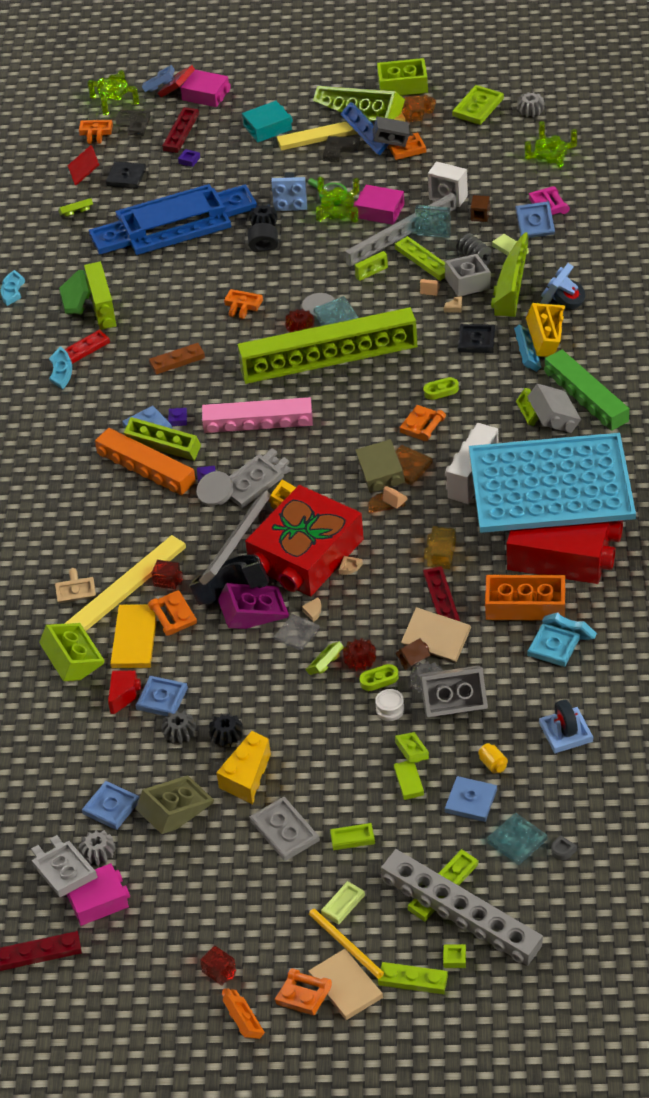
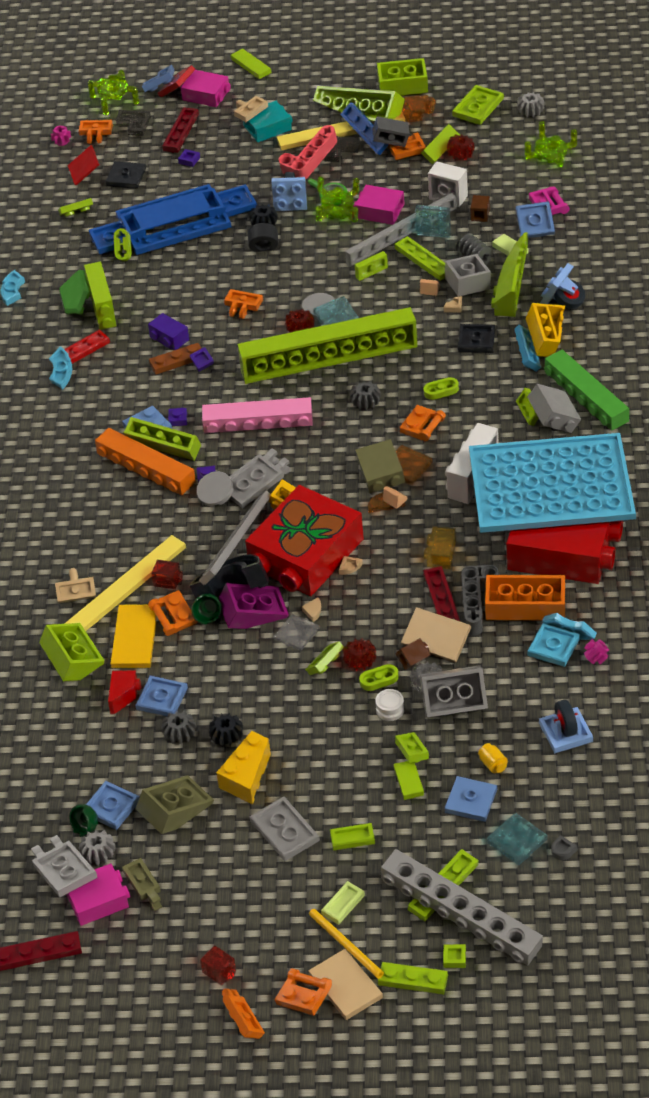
none -> dark pink gear [51,126,71,146]
none -> dark green hair [69,804,98,837]
none -> lime beam [113,228,132,261]
none -> olive plate [122,858,162,911]
none -> dark purple brick [148,313,189,350]
none -> dark purple plate [190,347,214,372]
none -> dark green hair [191,594,222,624]
none -> lime tile [231,49,272,79]
none -> tan plate [234,96,268,122]
none -> coral beam [279,125,337,180]
none -> dark grey gear [350,381,381,410]
none -> lime tile [421,124,460,165]
none -> clear red gear [447,134,475,160]
none -> dark grey beam [461,565,499,636]
none -> dark pink gear [584,639,609,664]

